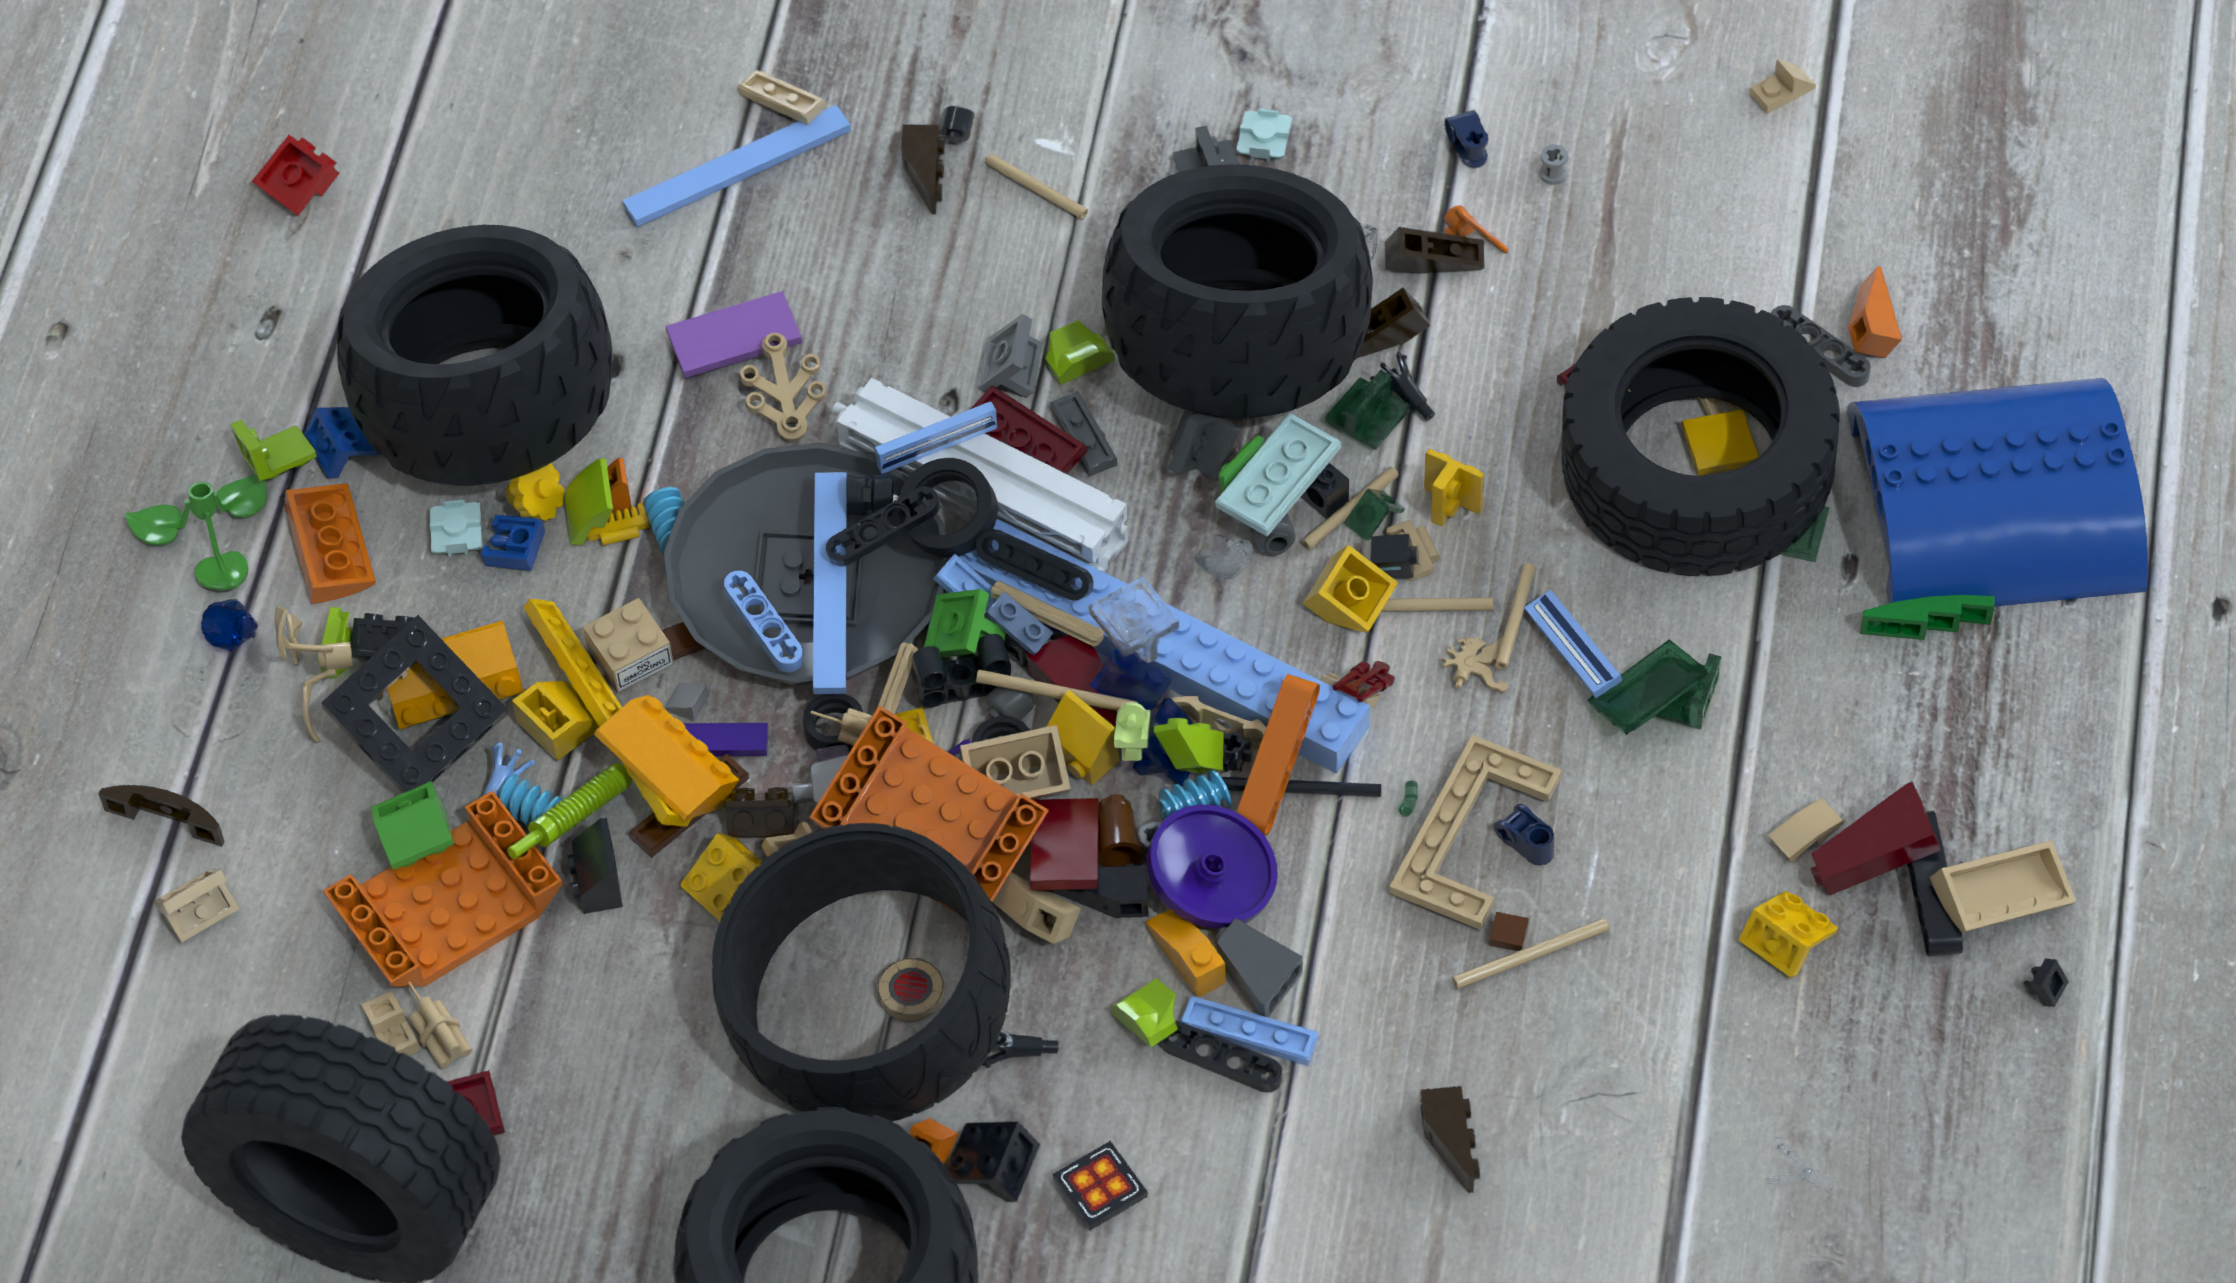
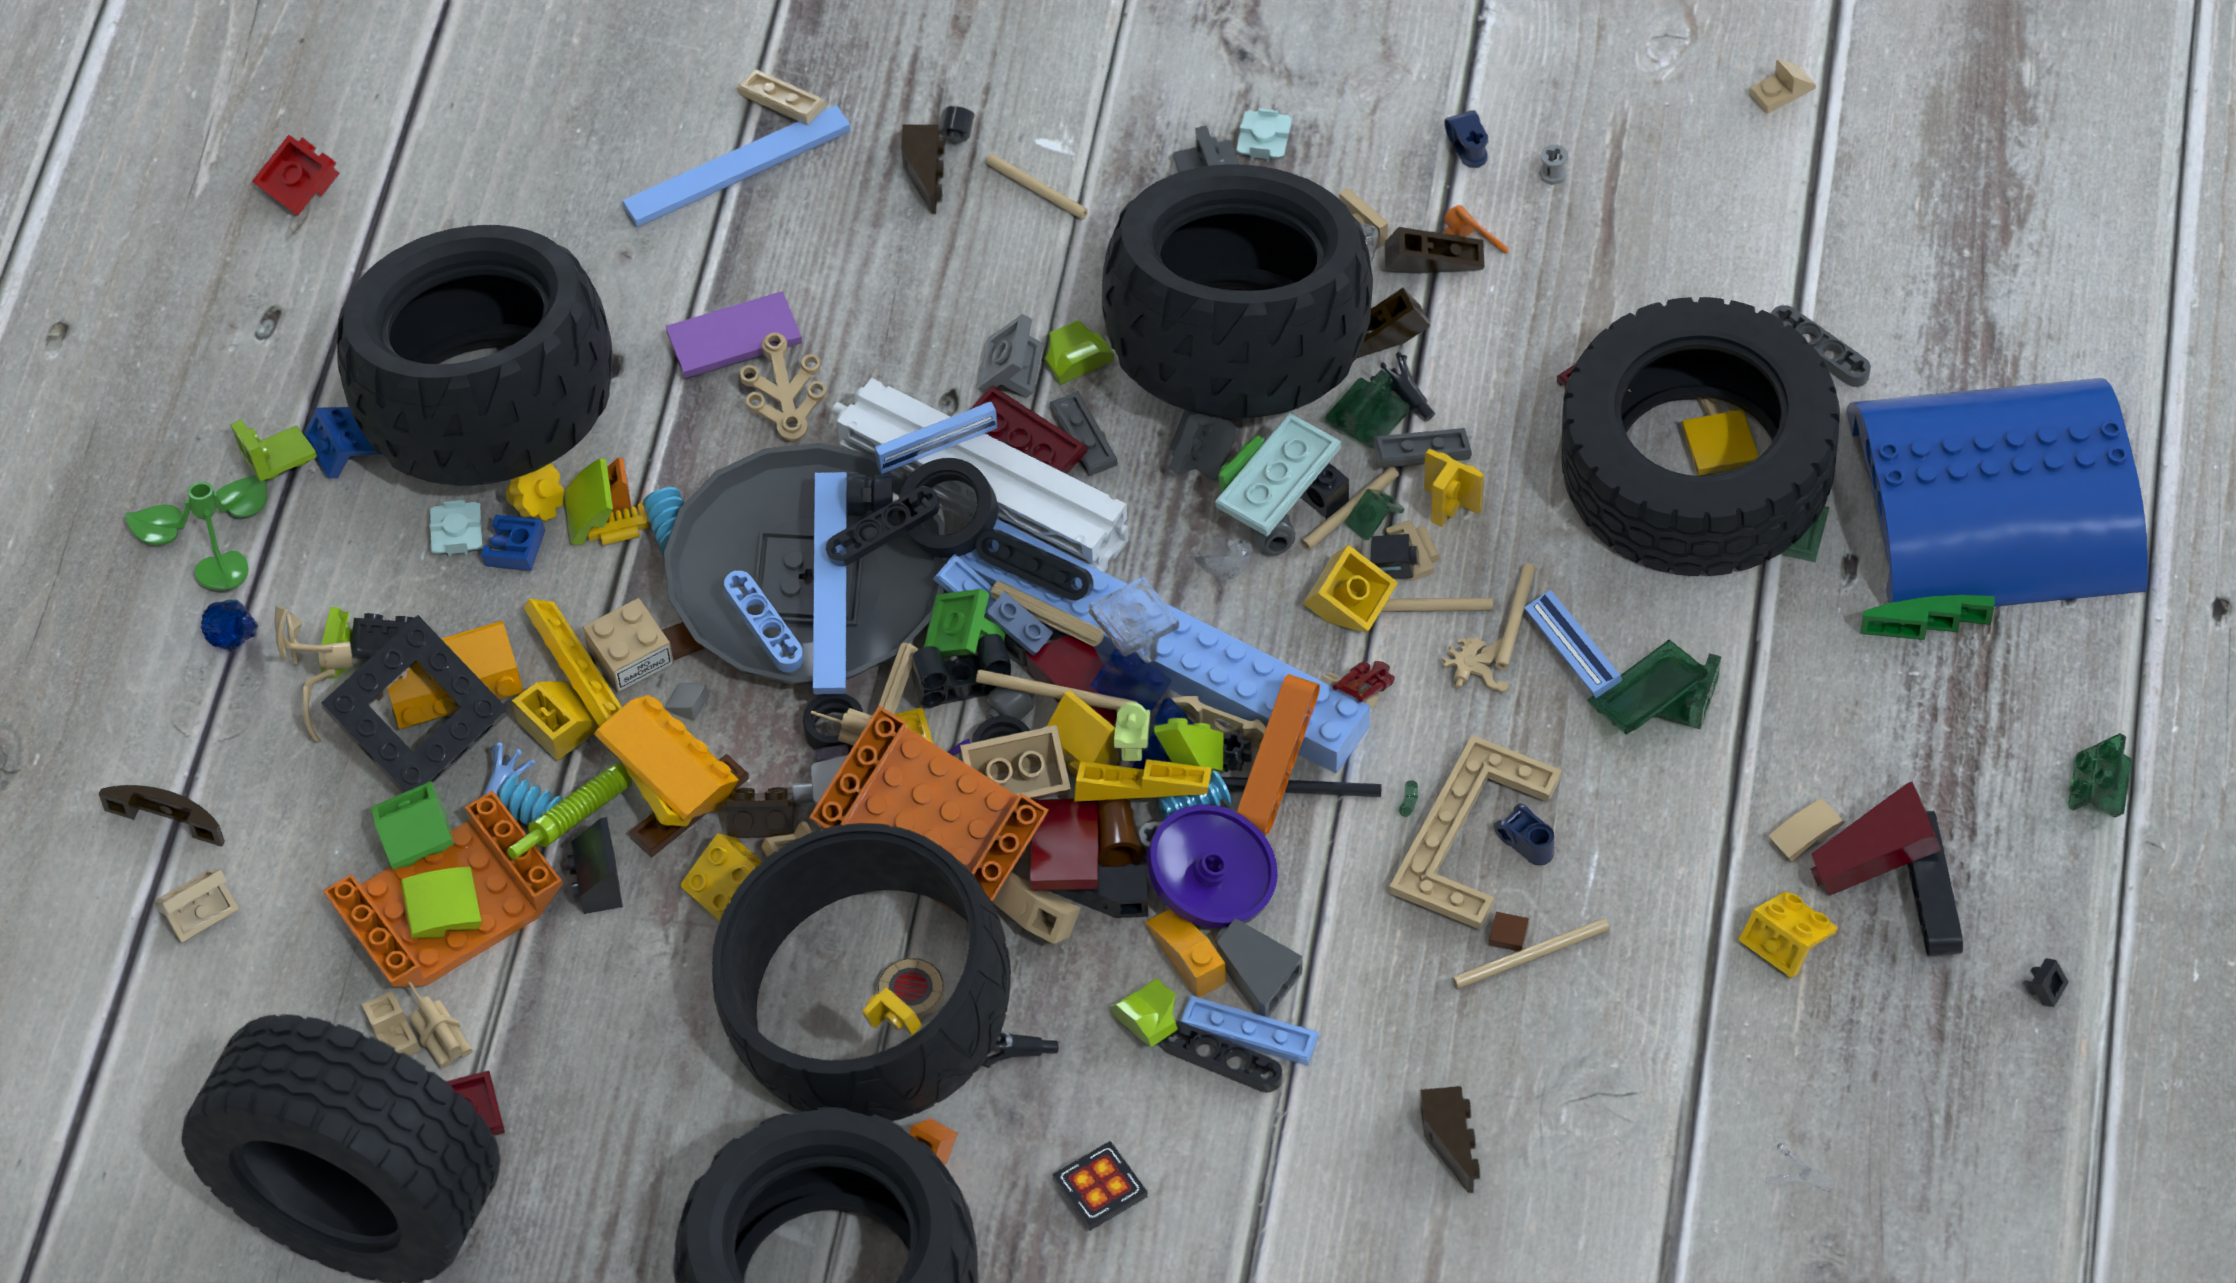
orange slope [284,483,376,604] -> none
dark purple tile [683,723,769,756] -> none
black bracket [947,1121,1040,1202] -> none
orange slope [1848,266,1902,358] -> none
tan slope [1929,840,2077,933] -> none
none -> lime slope [401,867,482,938]
none -> yellow bracket [862,987,922,1035]
none -> yellow slope [1074,759,1212,802]
none -> tan plate [1339,188,1388,247]
none -> dark grey tile [1373,428,1472,468]
none -> clear green bracket [2068,733,2132,818]

